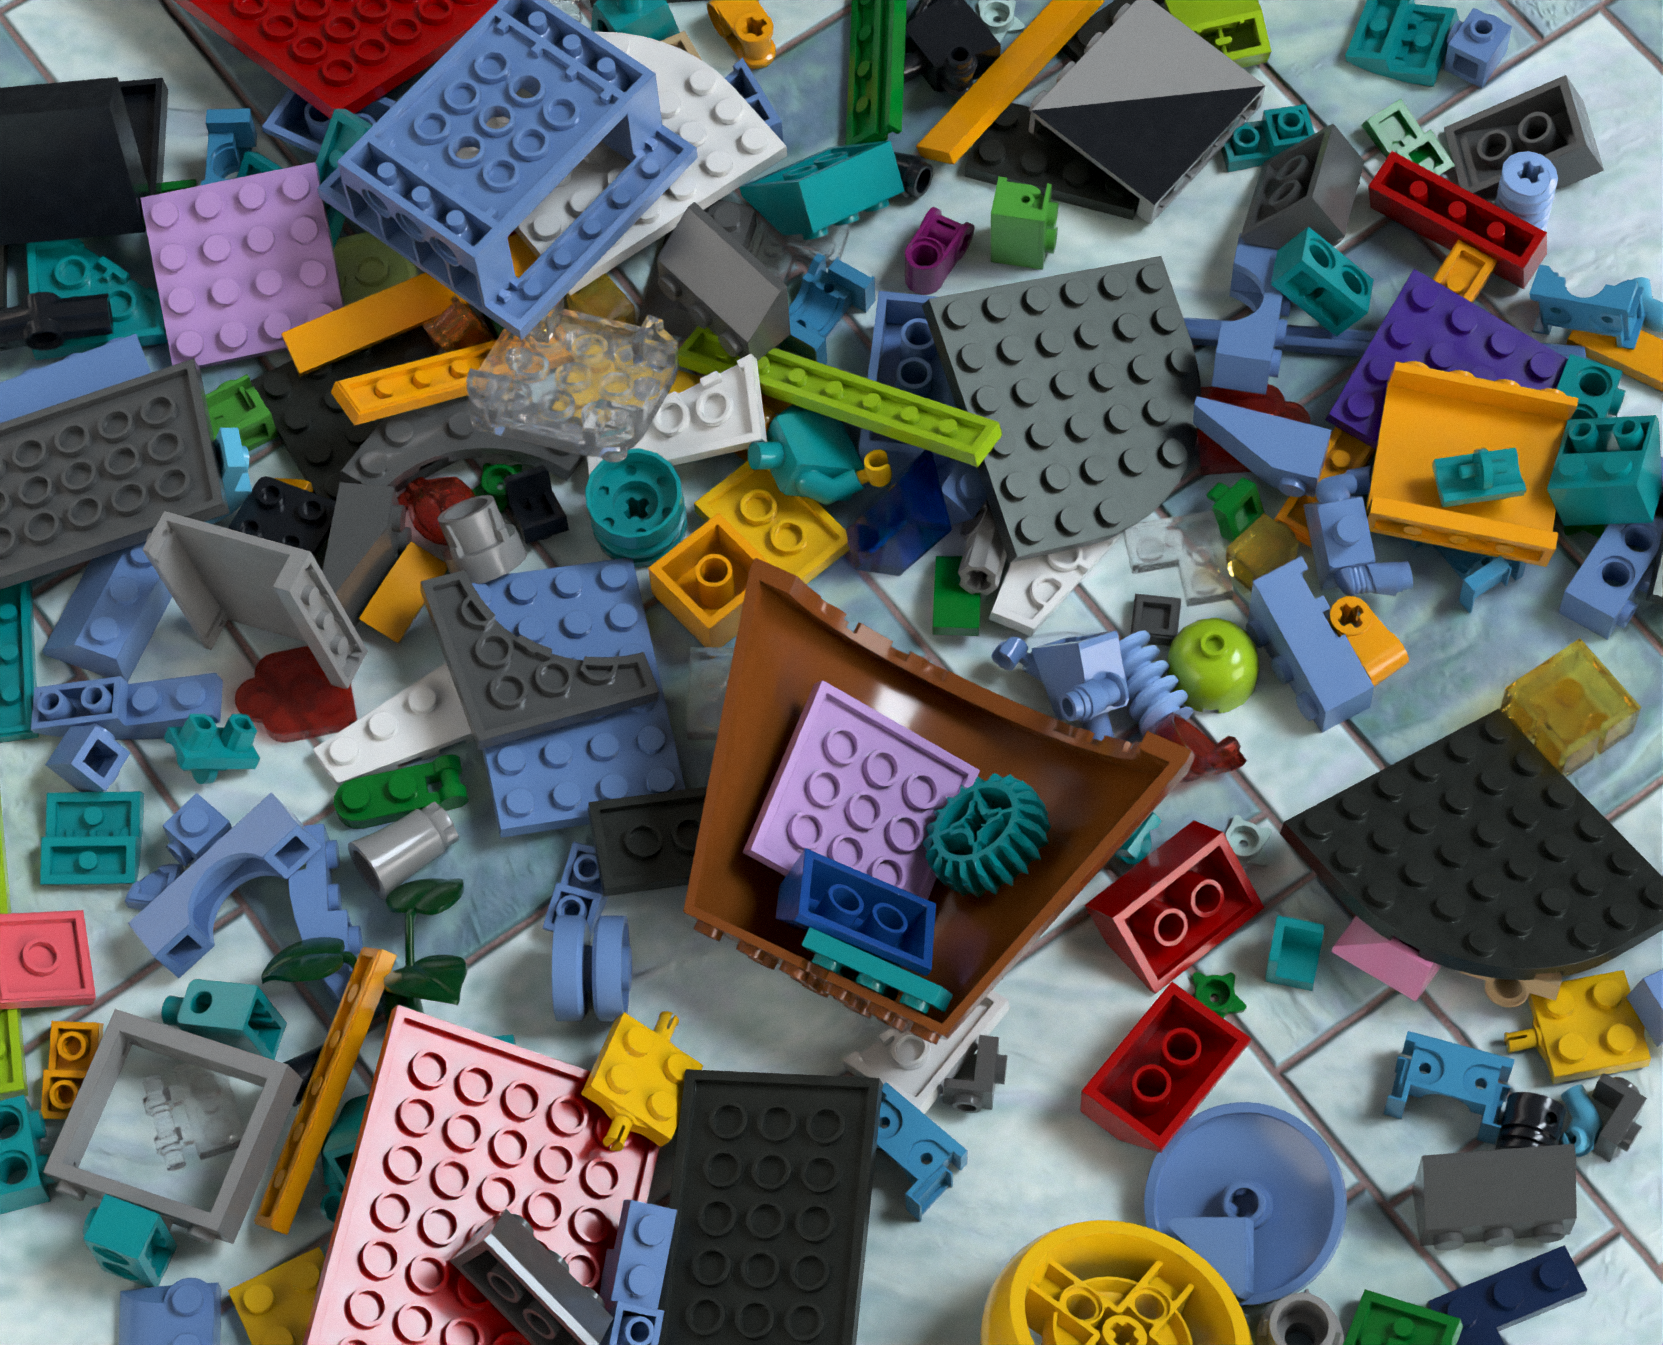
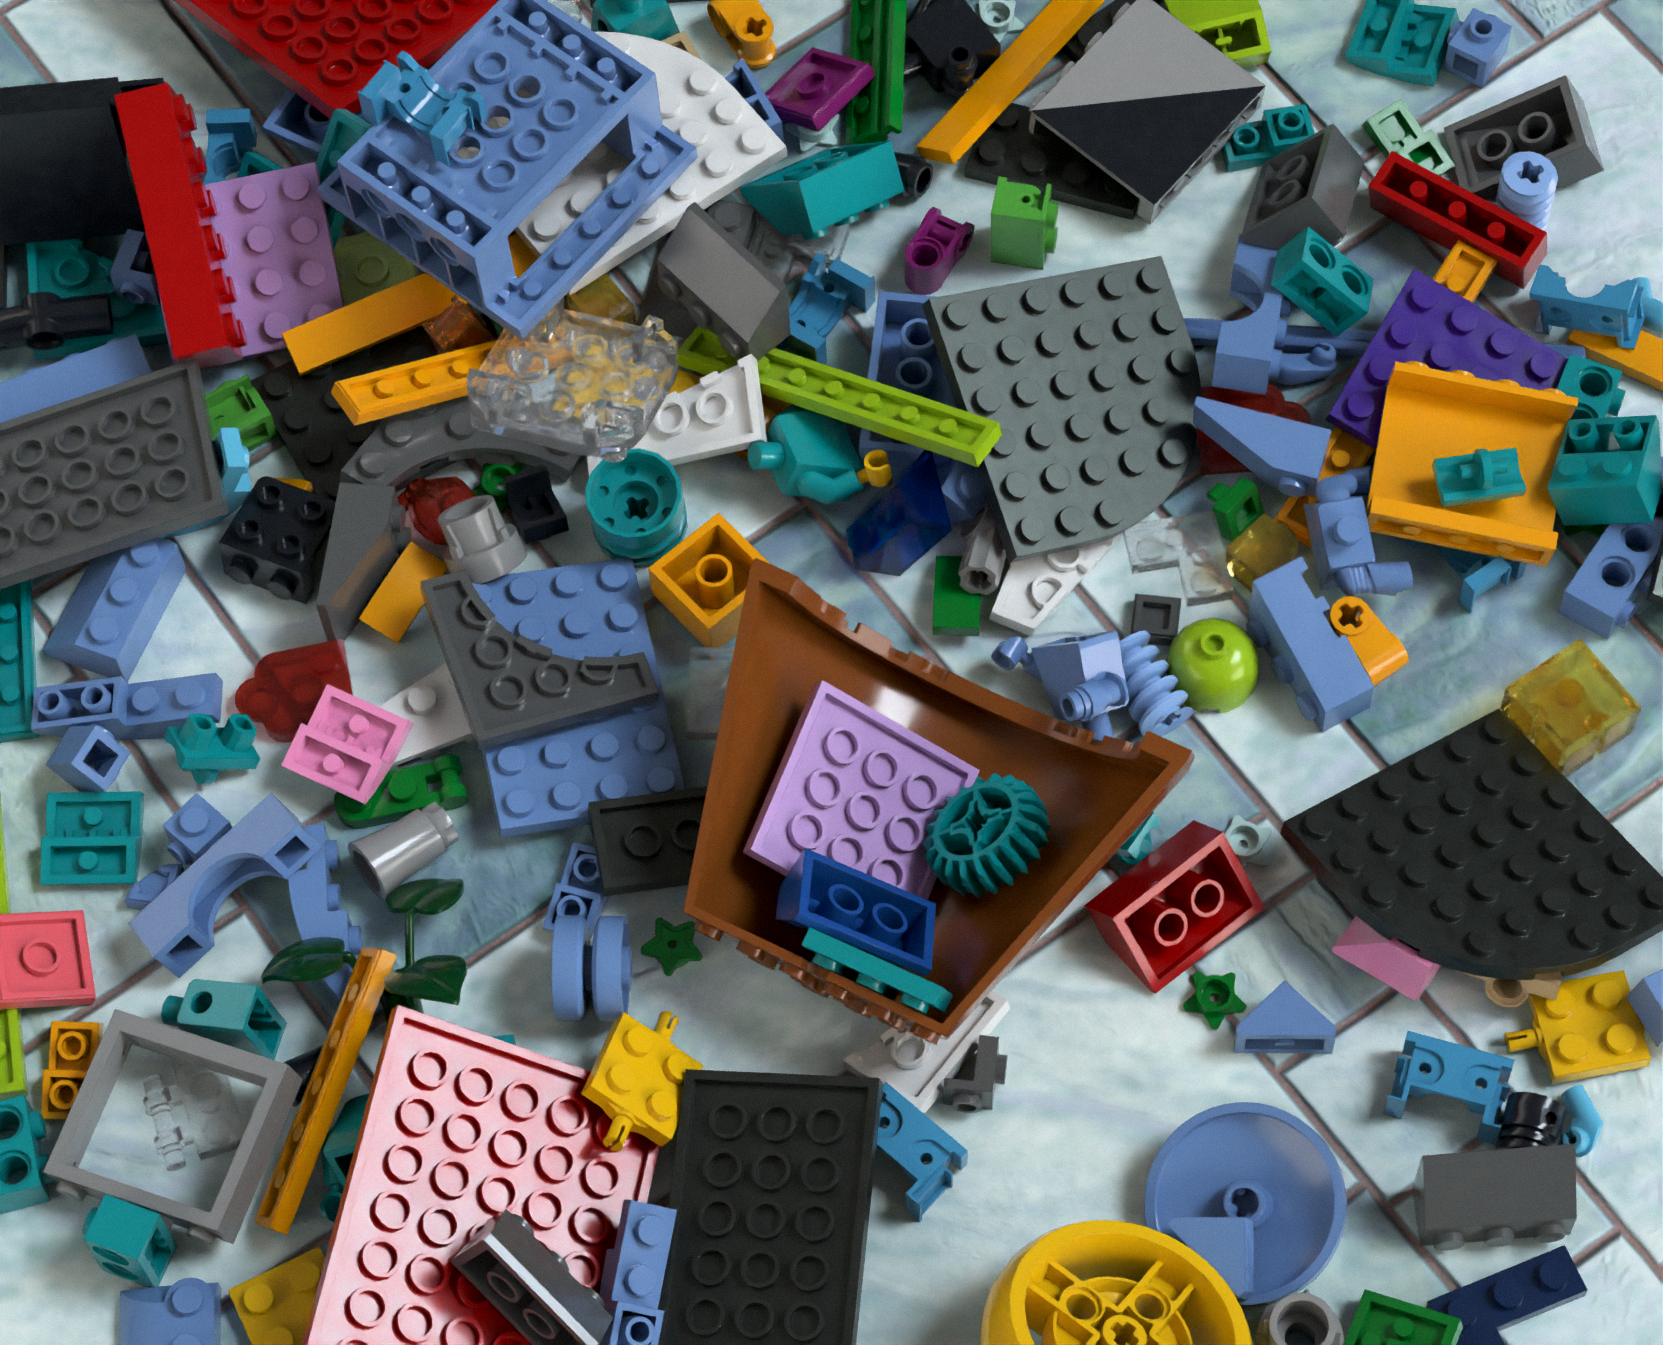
light grey panel [143,511,368,689] -> none
yellow plate [694,461,854,584] -> none
red slope [1080,982,1251,1153] -> none
clear red piece [1154,712,1247,783] -> none
teal panel [1264,915,1325,991] -> none
dark grey bracket [1592,1073,1647,1162] -> none
none -> medium blue bracket [110,229,160,305]
none -> red brick [114,82,247,370]
none -> bright pink slope [281,684,414,805]
none -> dark azure piece [357,50,487,166]
none -> green plate [640,918,703,976]
none -> magenta tile [765,47,875,132]
none -> light aqua plate [784,113,840,153]
none -> medium blue slope [1234,980,1336,1053]
none -> medium blue arm [1269,343,1337,385]

